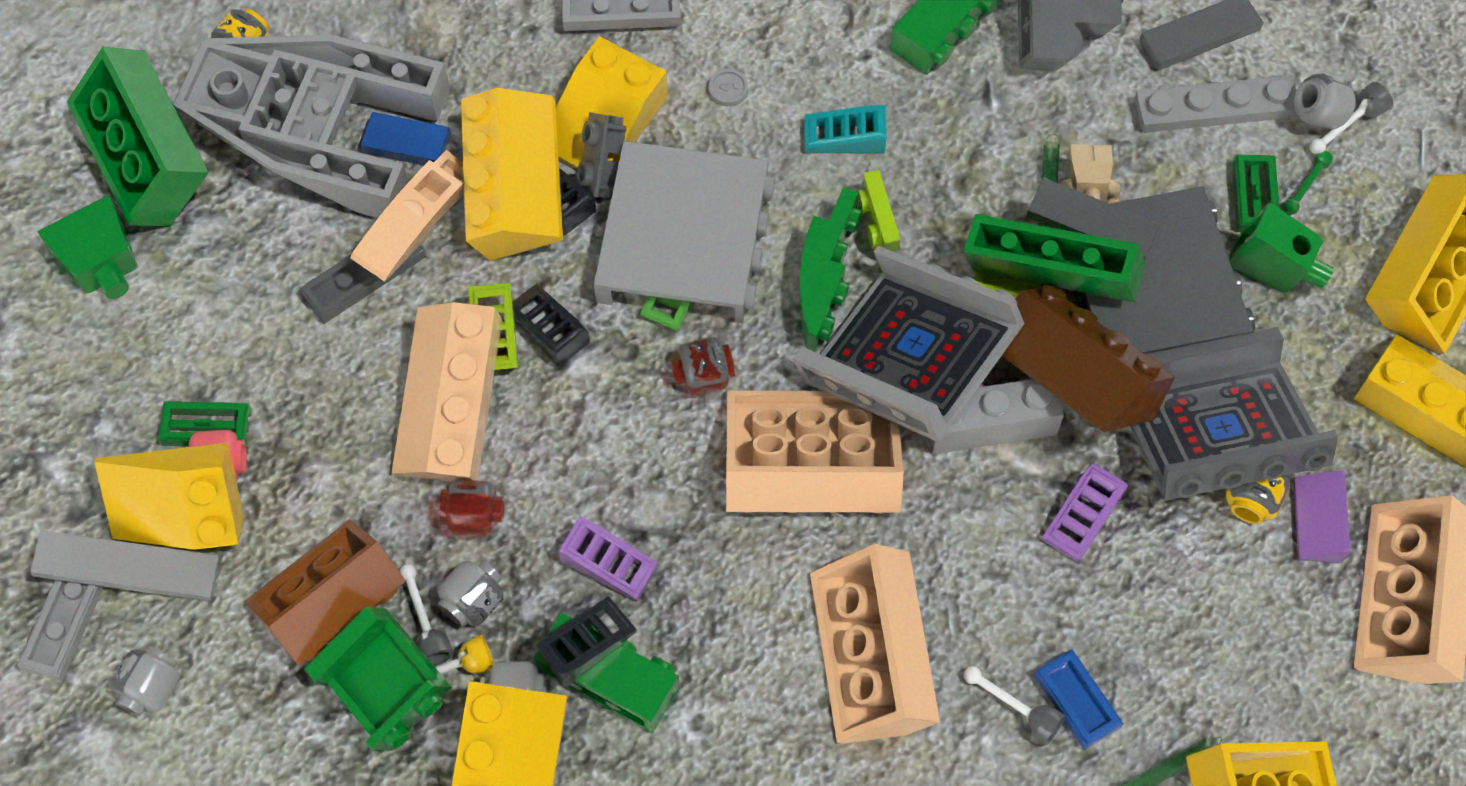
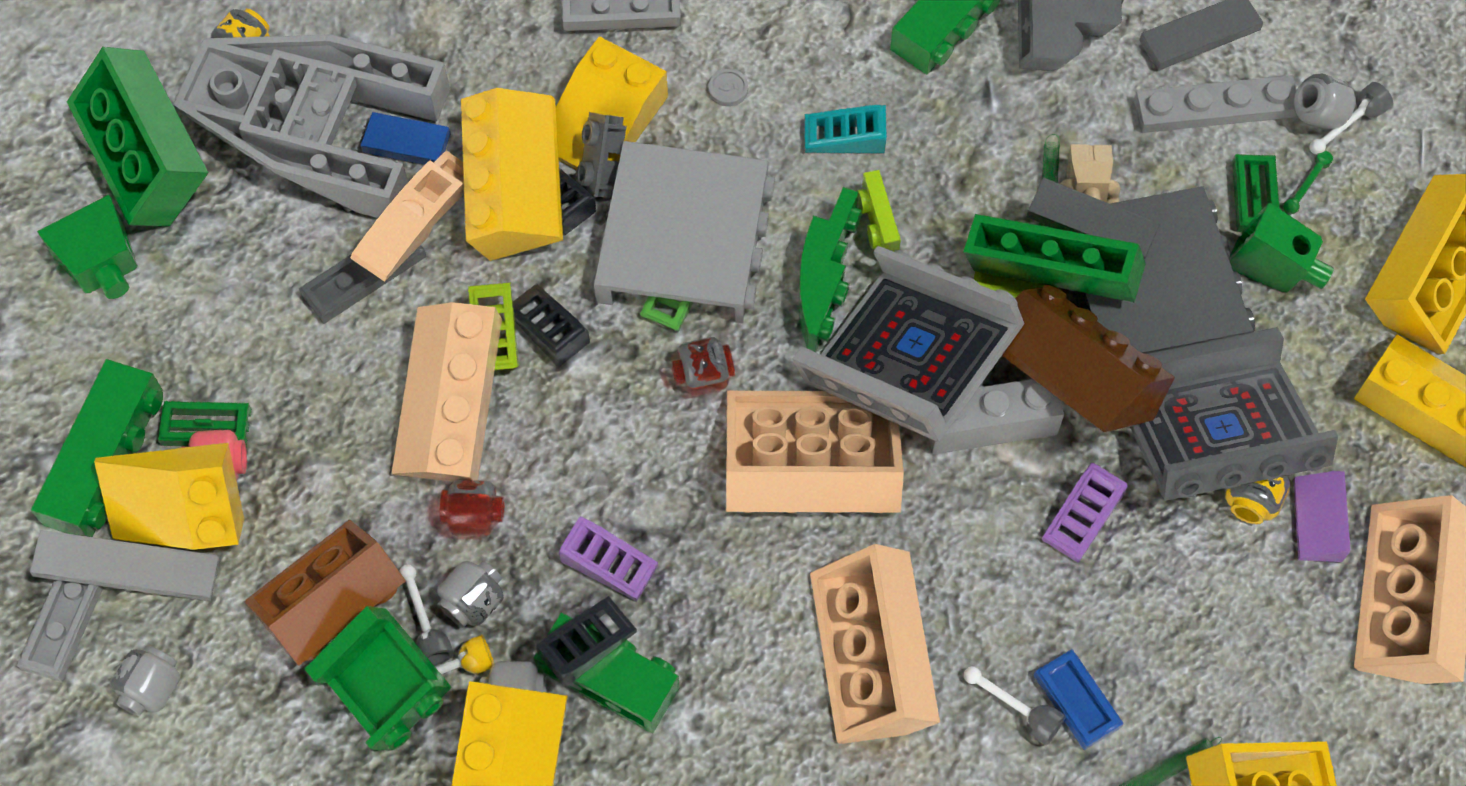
none -> green brick [31,359,163,537]

